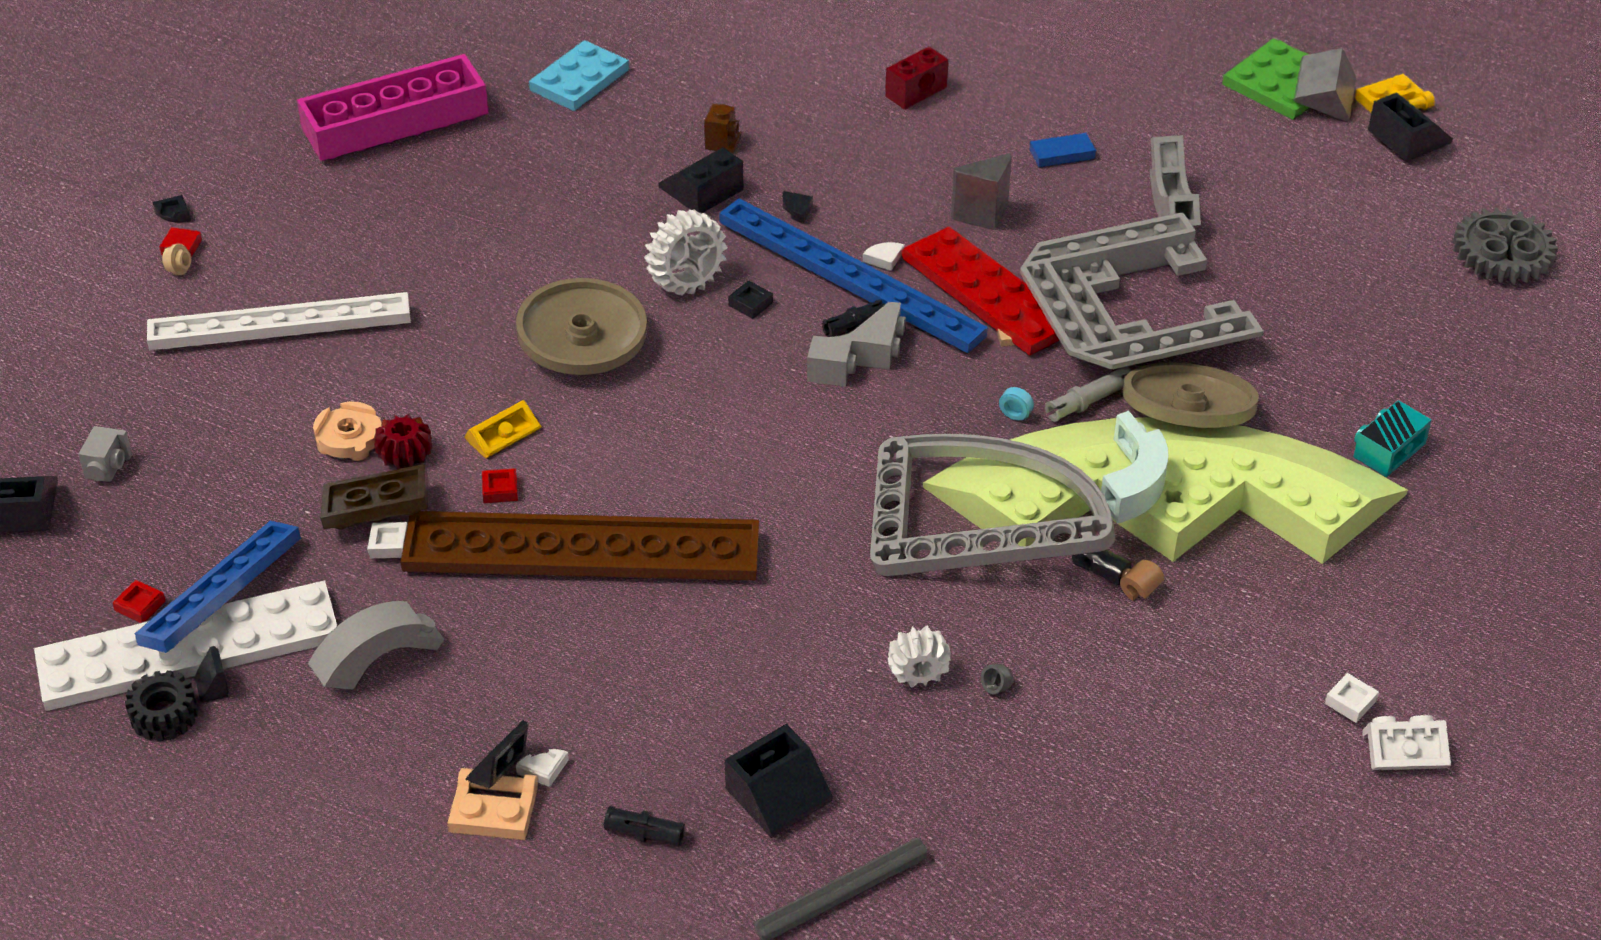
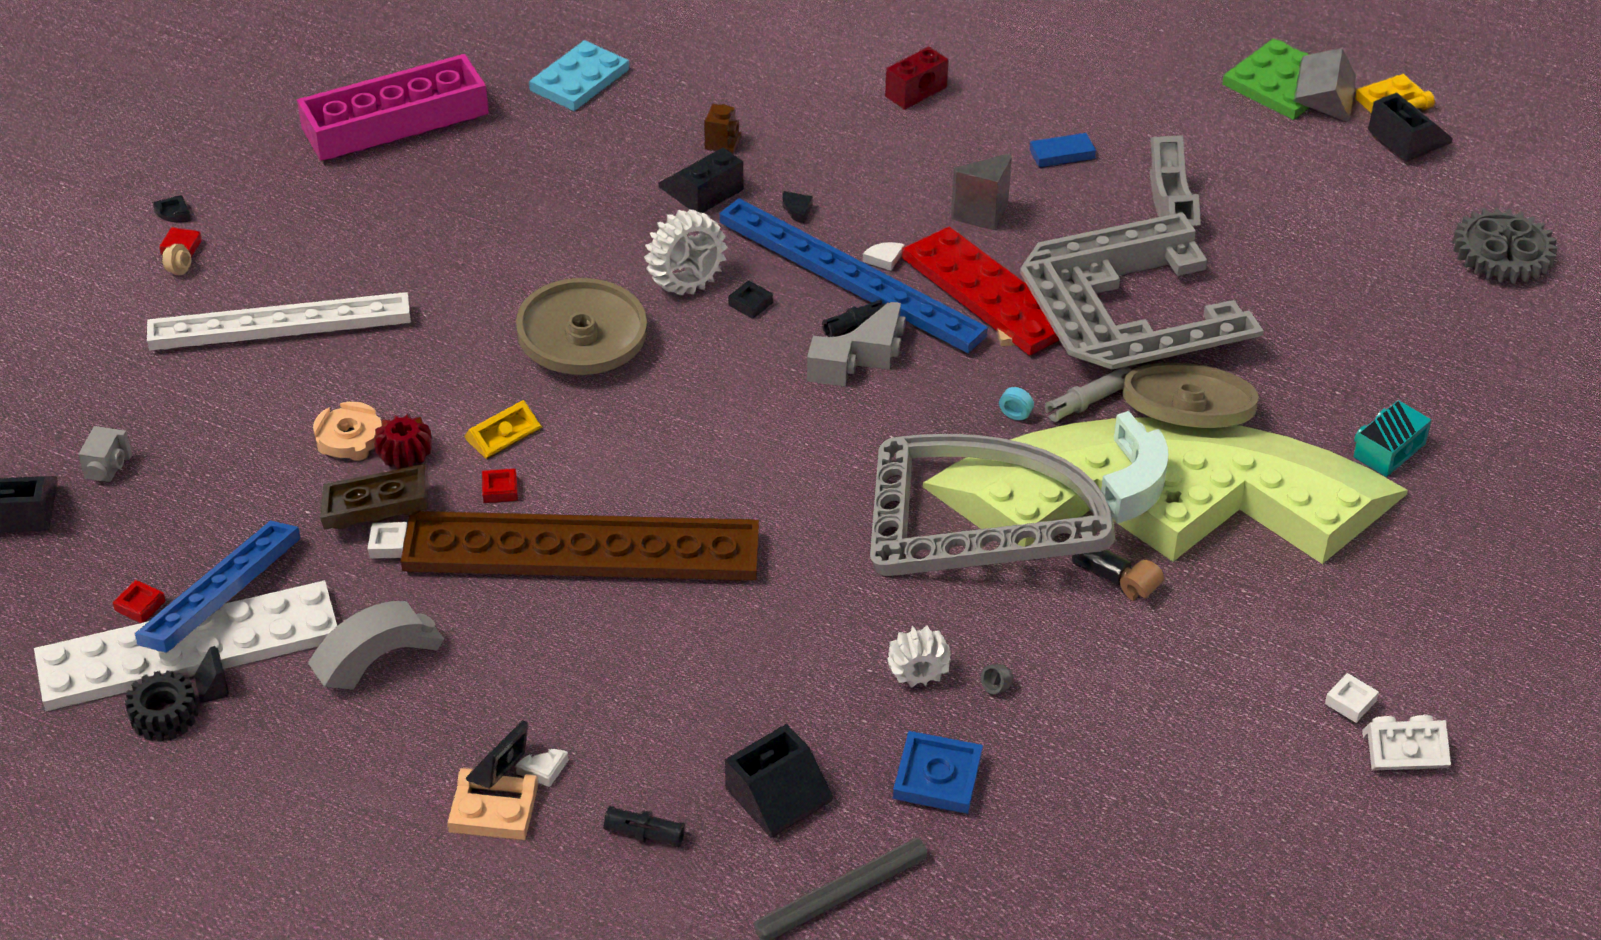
none -> blue plate [893,731,983,814]

